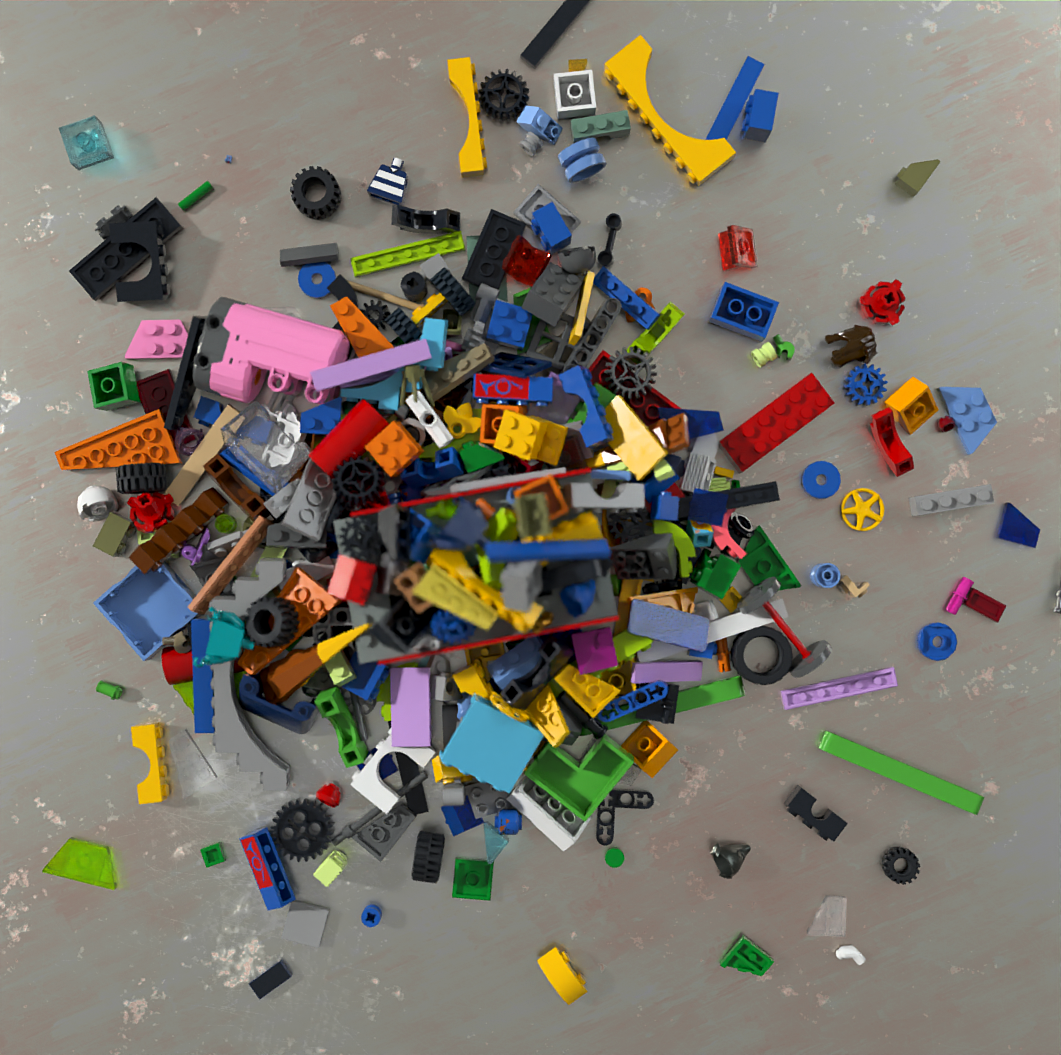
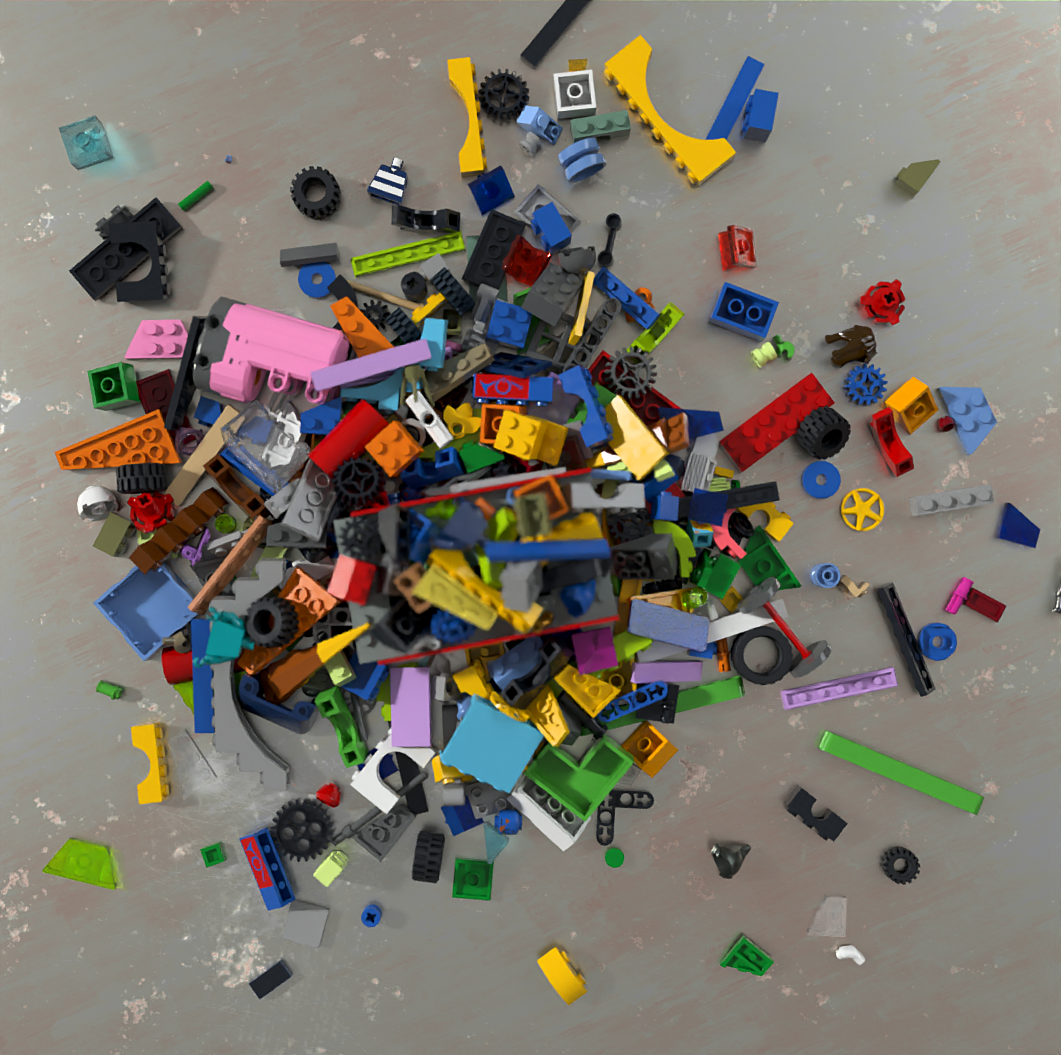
none -> clear blue tile [467,165,515,215]
none -> clear neon green wheel [682,587,708,609]
none -> yellow arch [736,502,794,542]
none -> black tyre [797,406,851,460]
none -> black plate [878,582,936,697]

